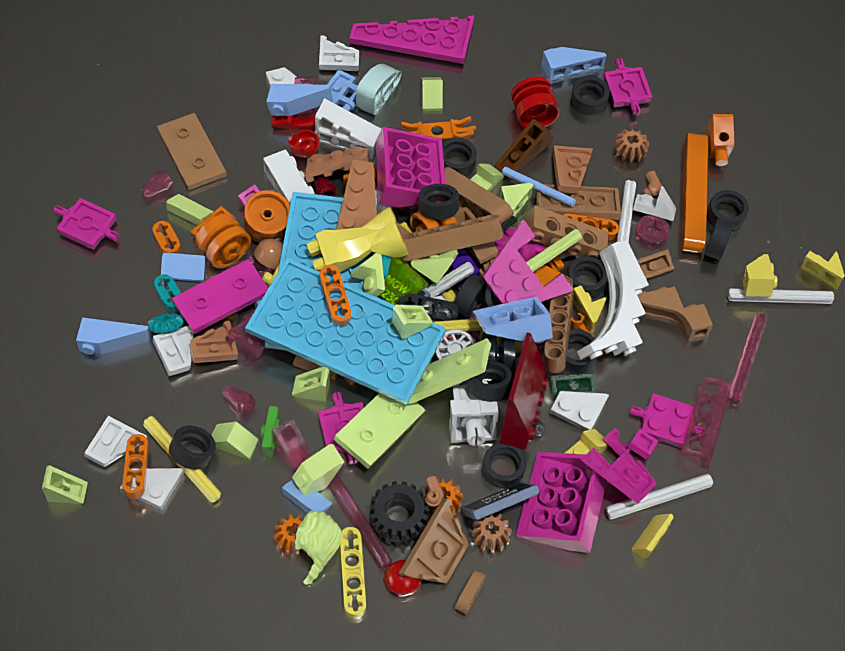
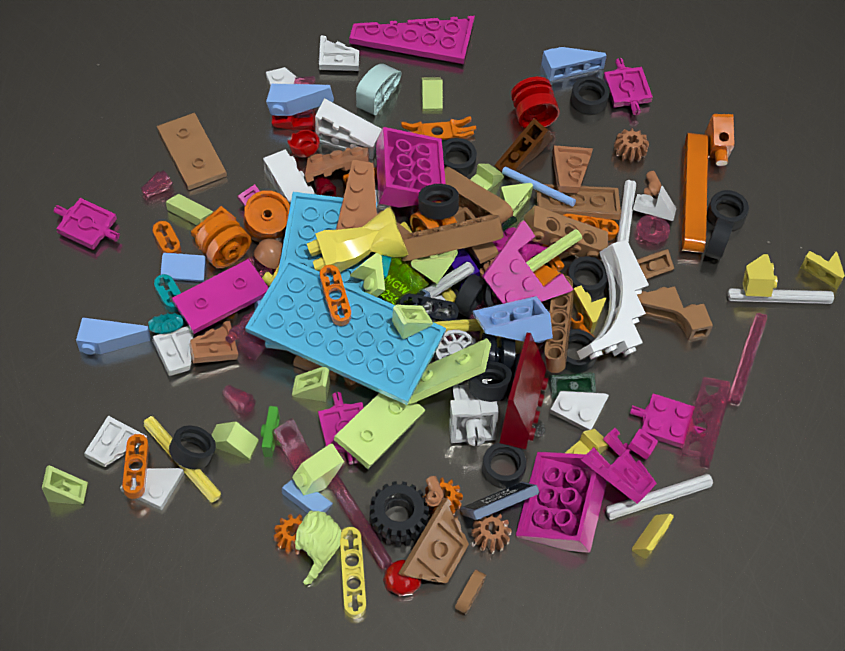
light blue plate [327,70,358,111] -> none

